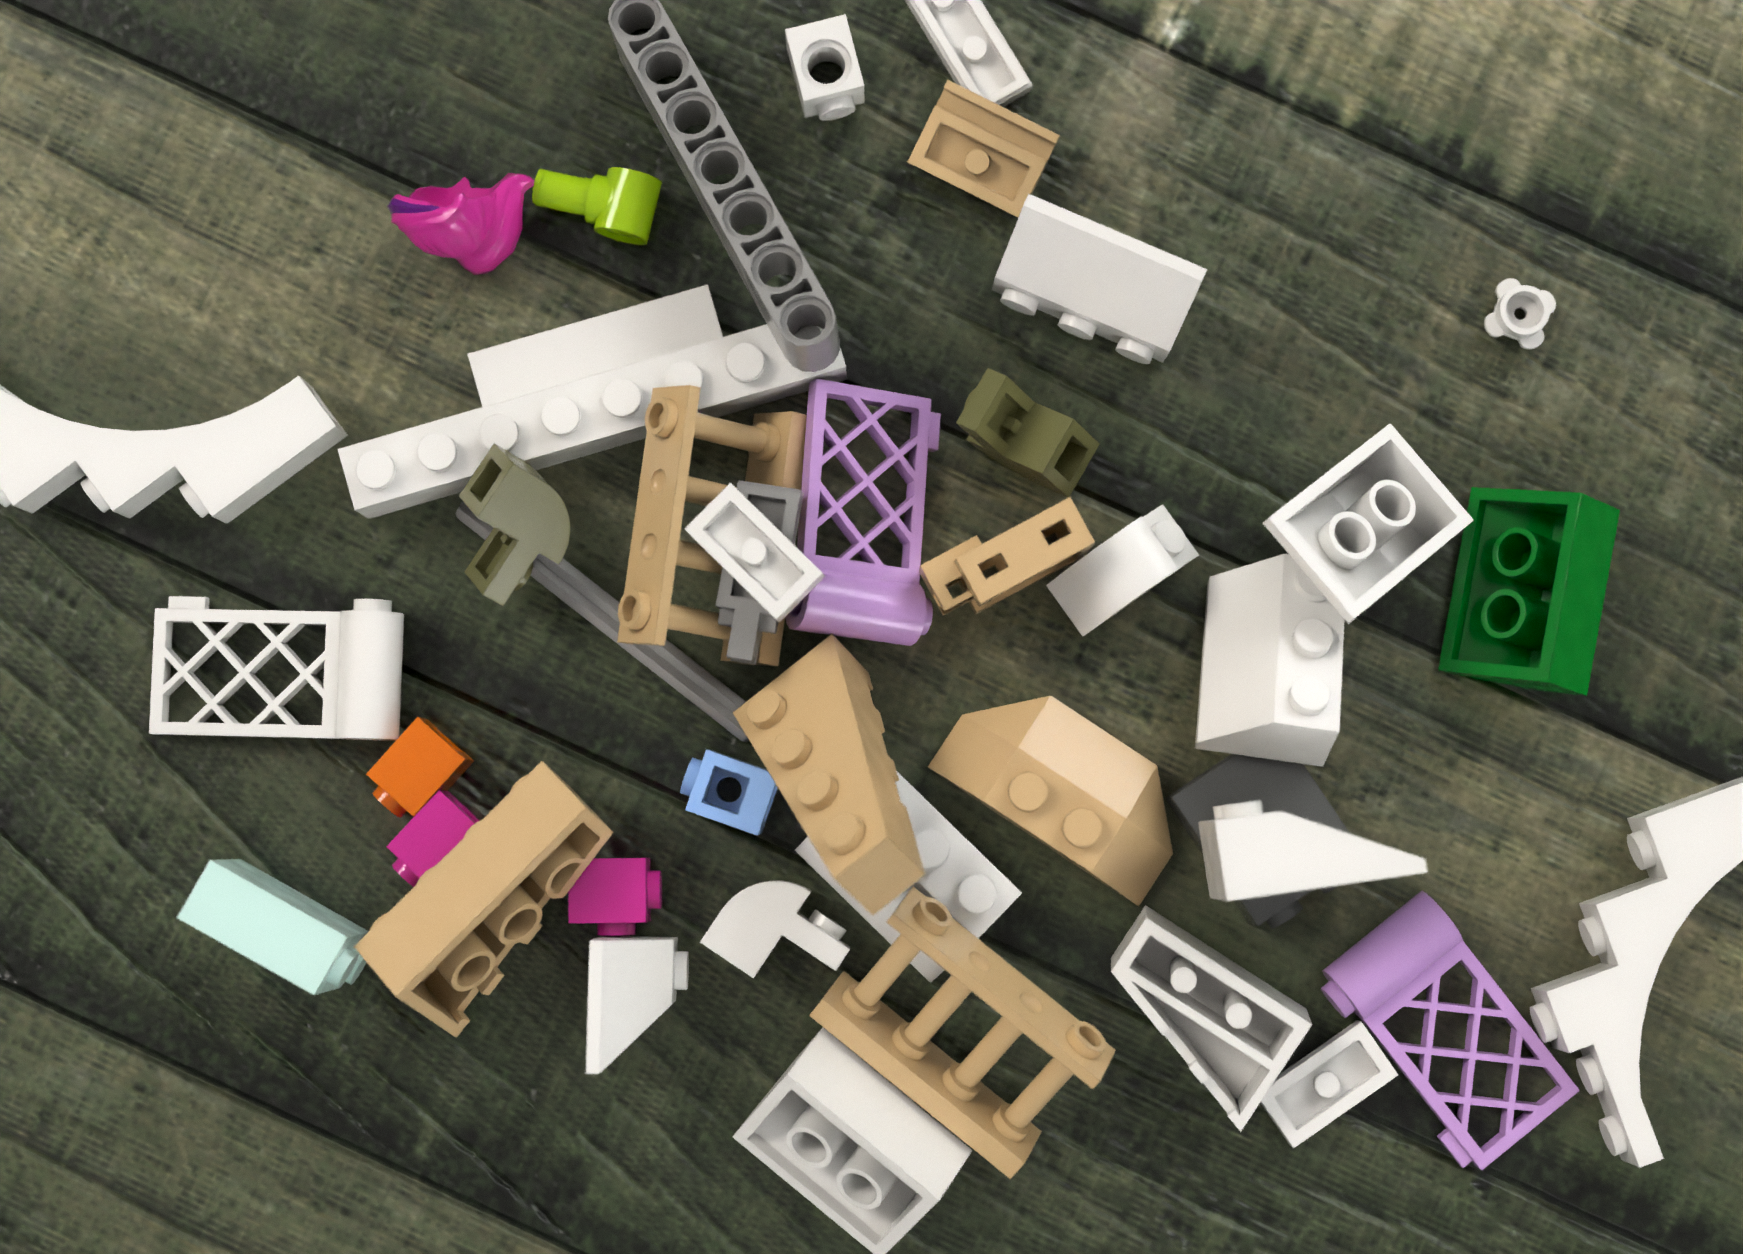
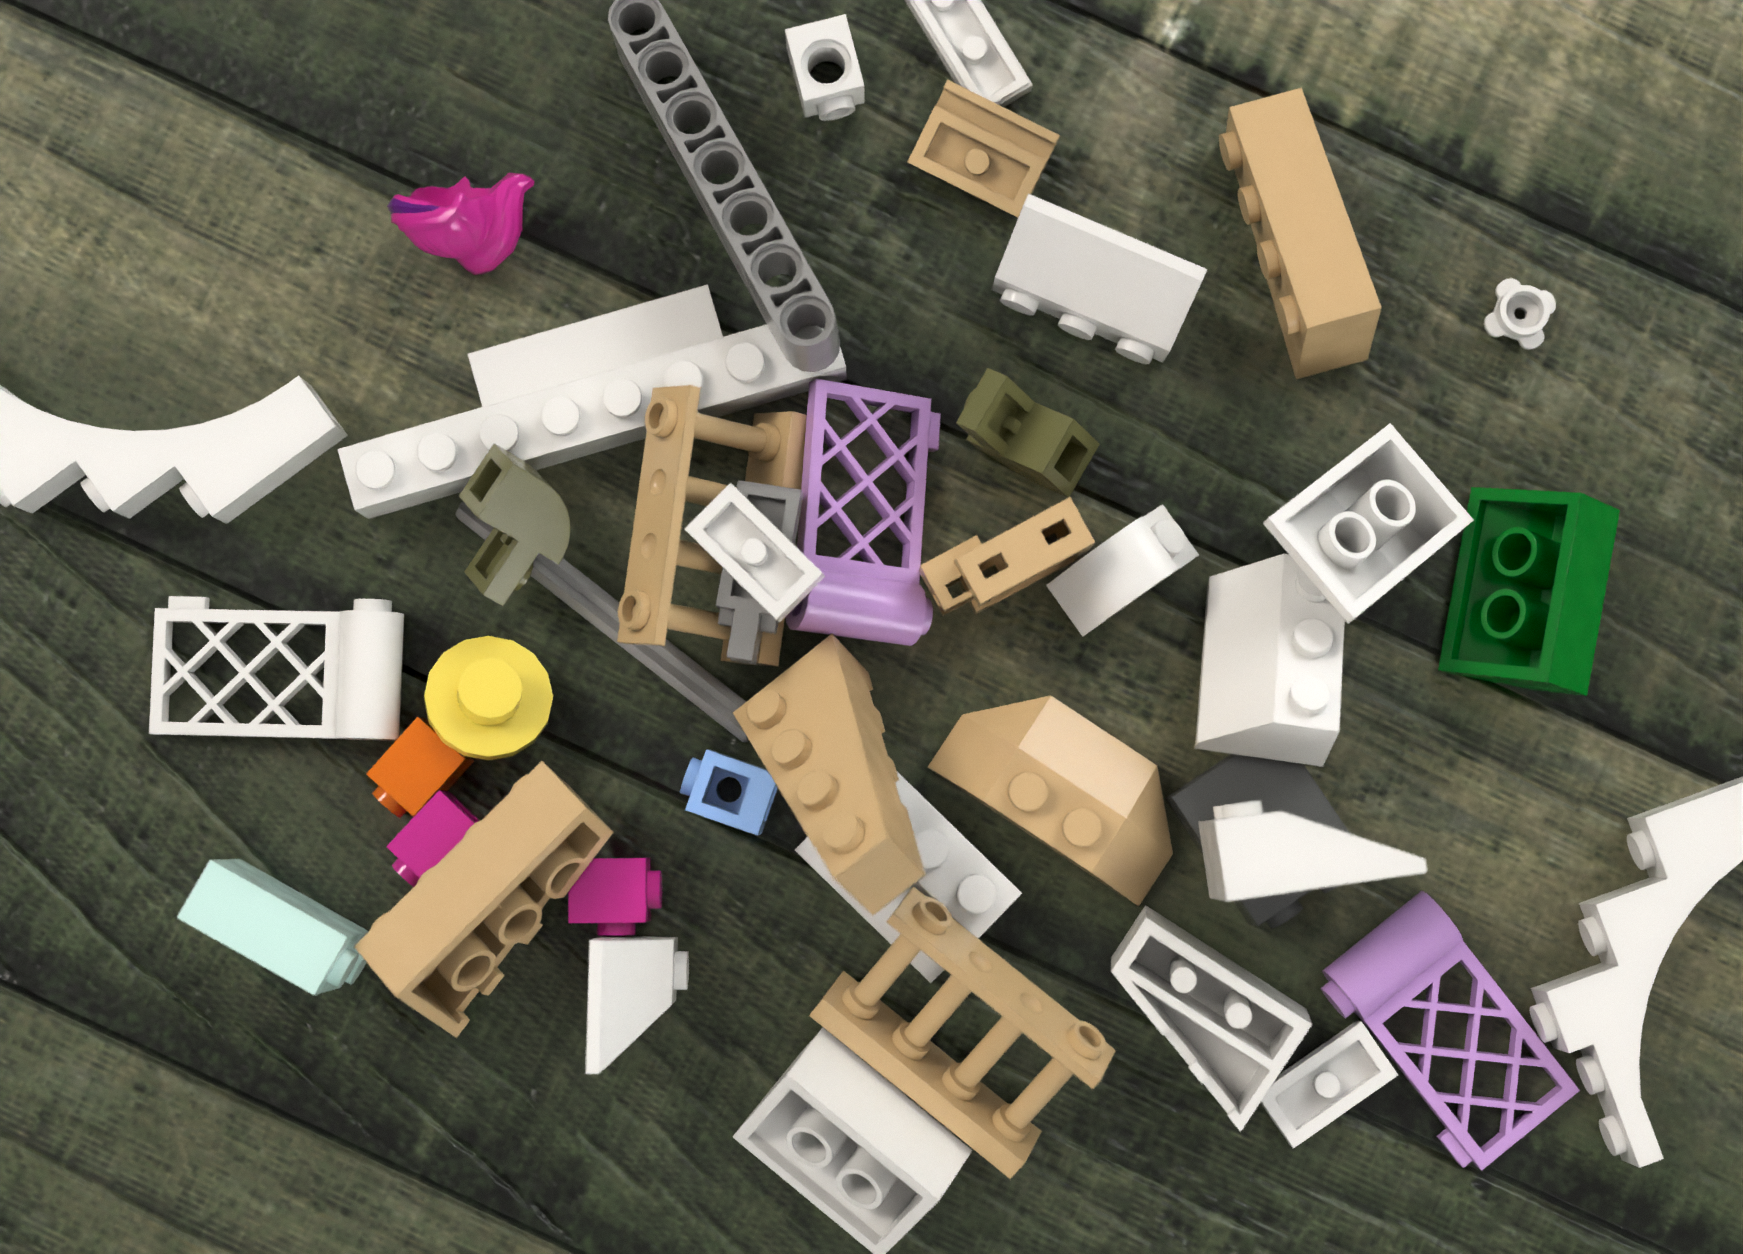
lime pin [532,167,662,245] -> none
white brick [700,880,850,978] -> none
none -> light yellow piece [424,636,553,761]
none -> tan wedge [1219,88,1382,379]

